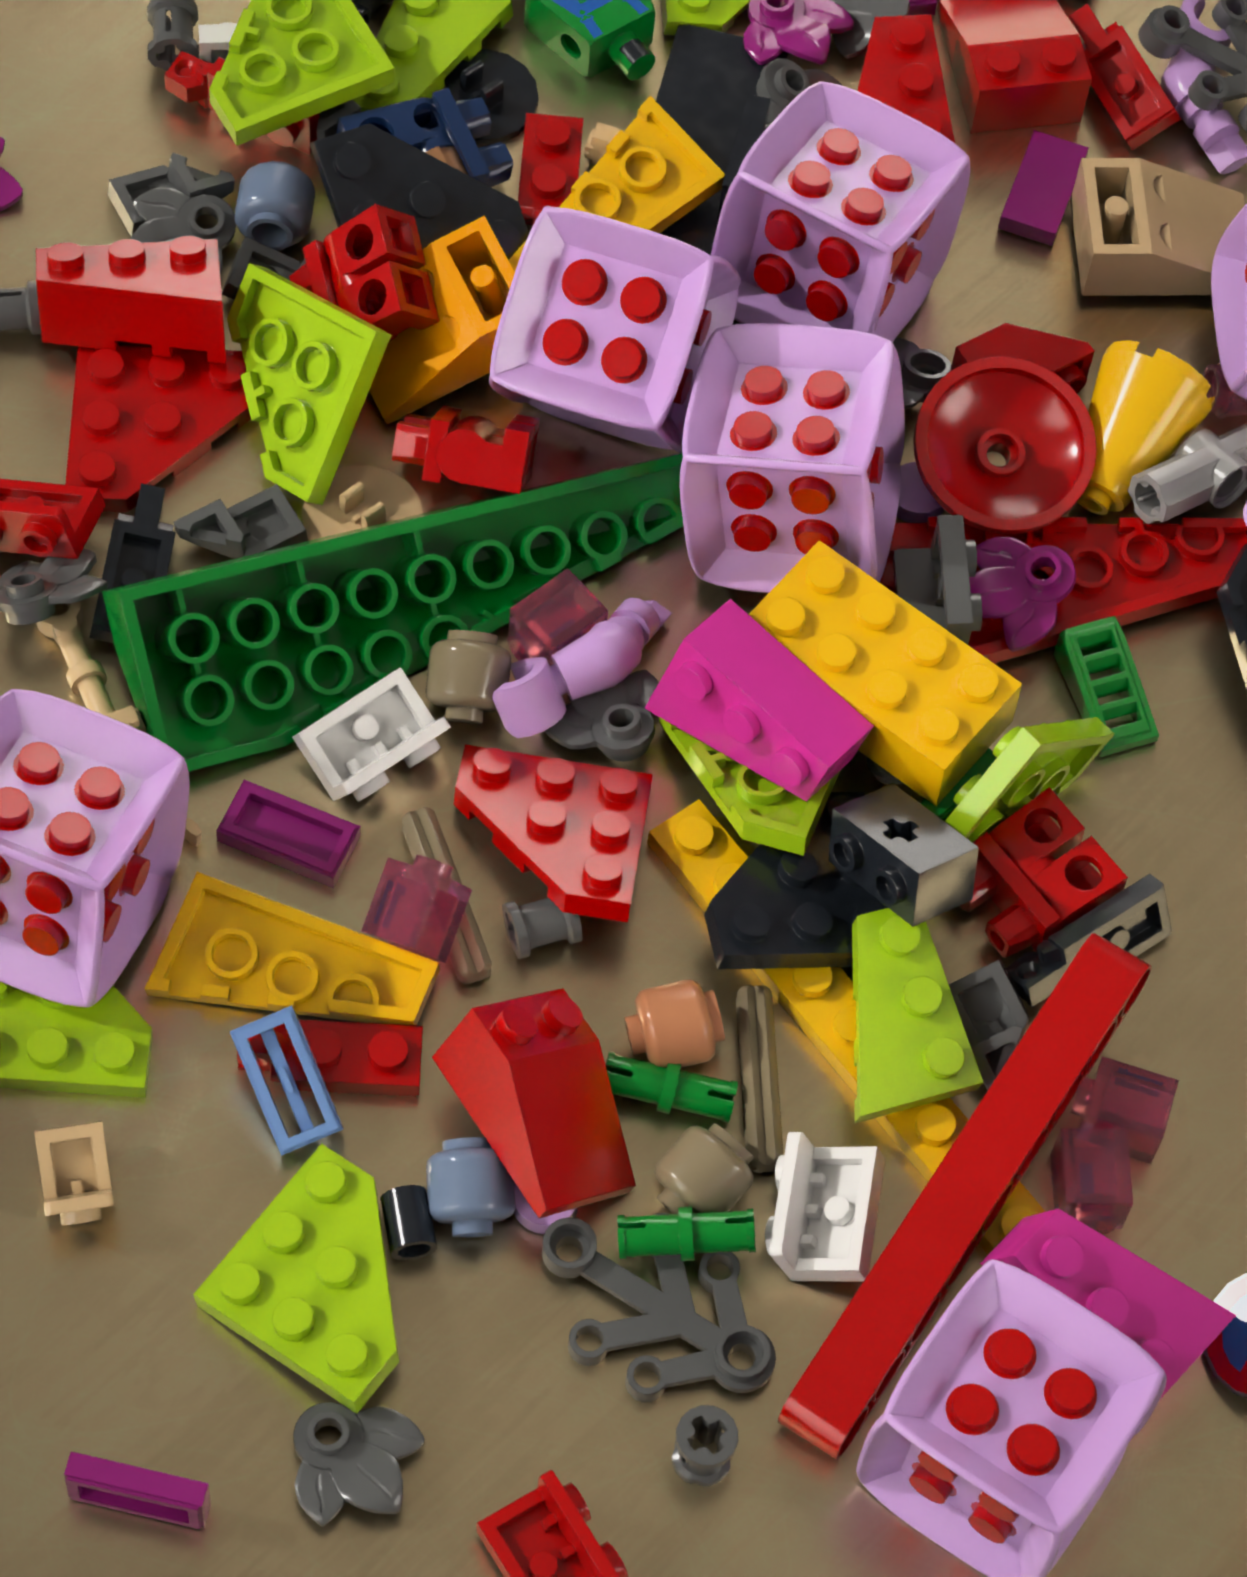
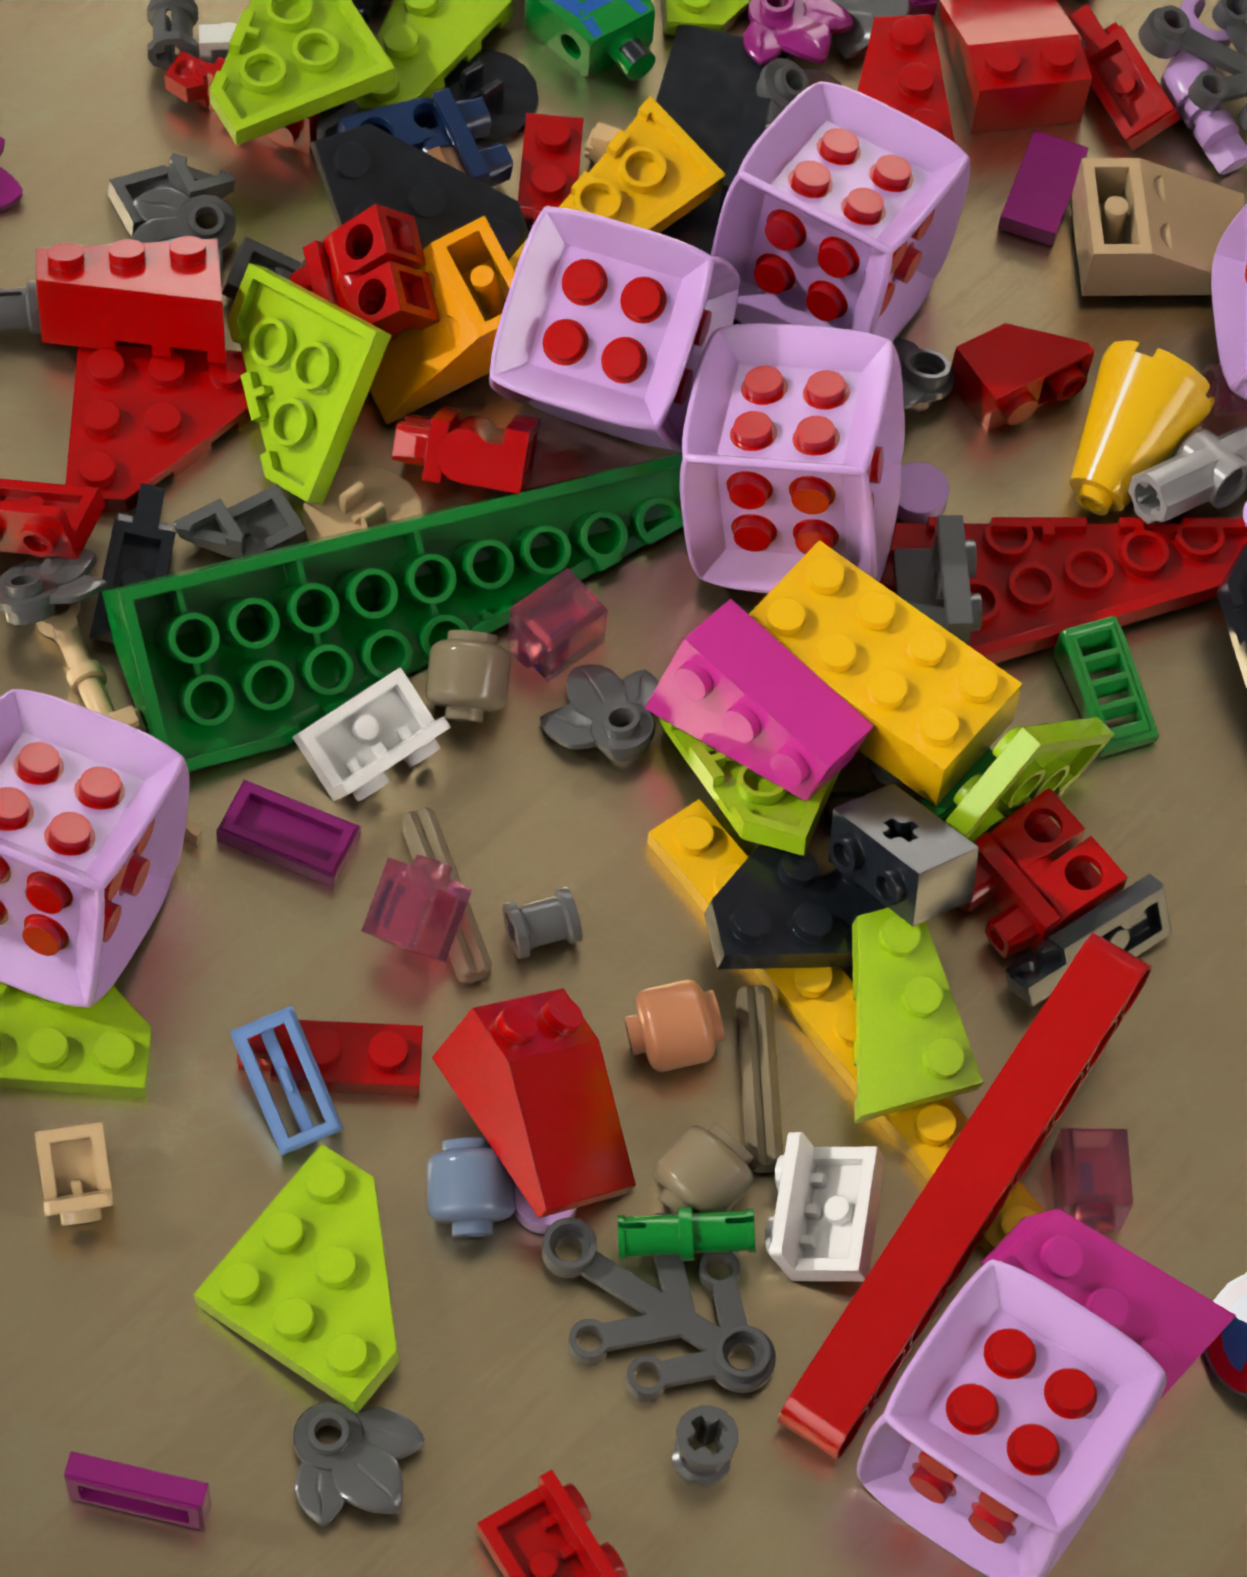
yellow wing [144,872,440,1025] -> none
sand blue head [235,161,316,251] -> none
black hinge [380,1185,438,1260] -> none
plate [453,744,653,923] -> none
lavender piece [493,598,672,738] -> none
green pin [605,1051,738,1123] -> none
red dish [913,356,1096,534] -> none
dark grey slope [949,959,1030,1090] -> none
magenta plate [969,537,1076,652] -> none
clear pink brick [1070,1056,1179,1164] -> none

